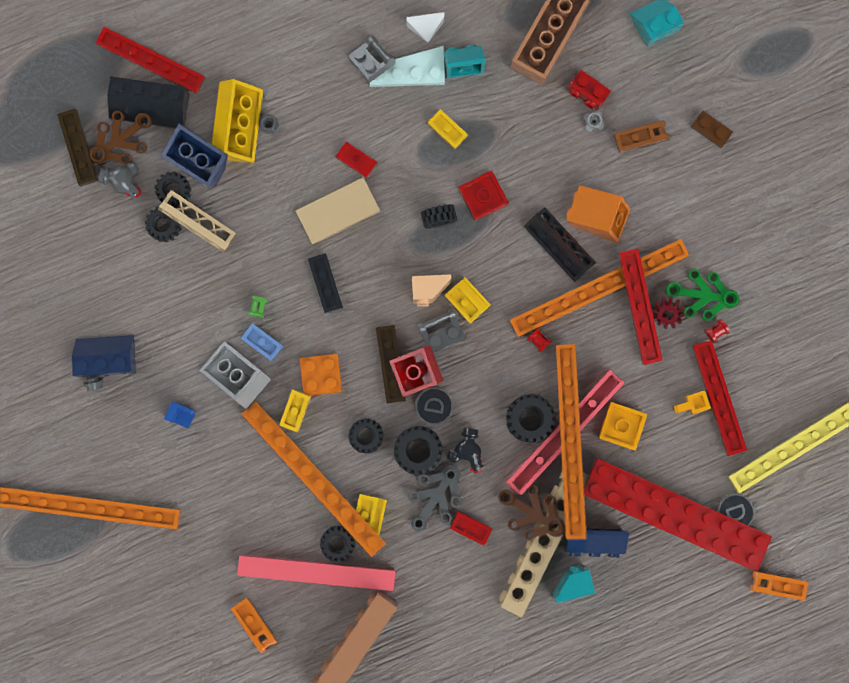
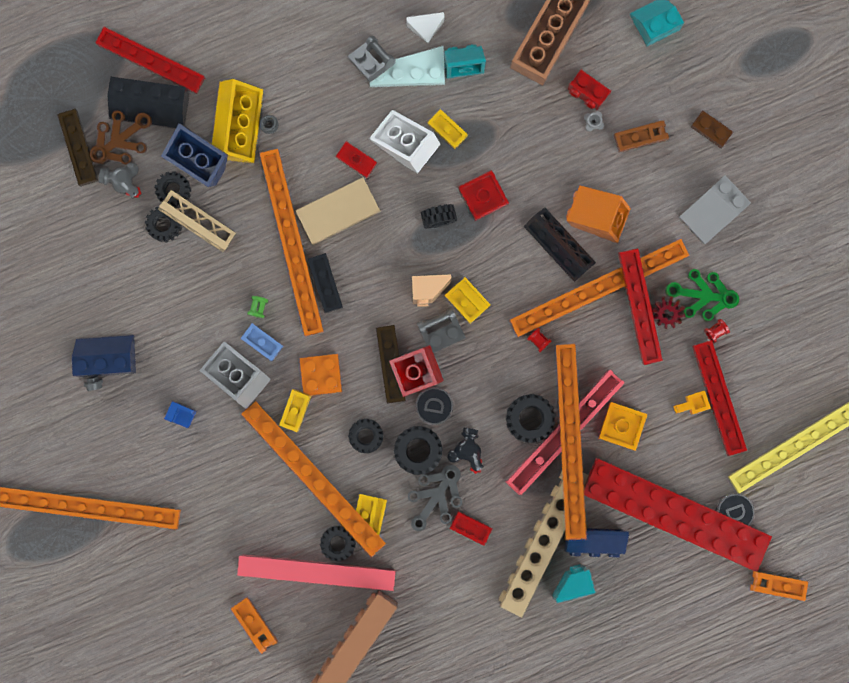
reddish brown plant [498,485,565,541] -> none
none -> orange plate [260,149,324,337]
none -> white slope [369,110,440,173]
none -> light grey slope [679,175,751,245]

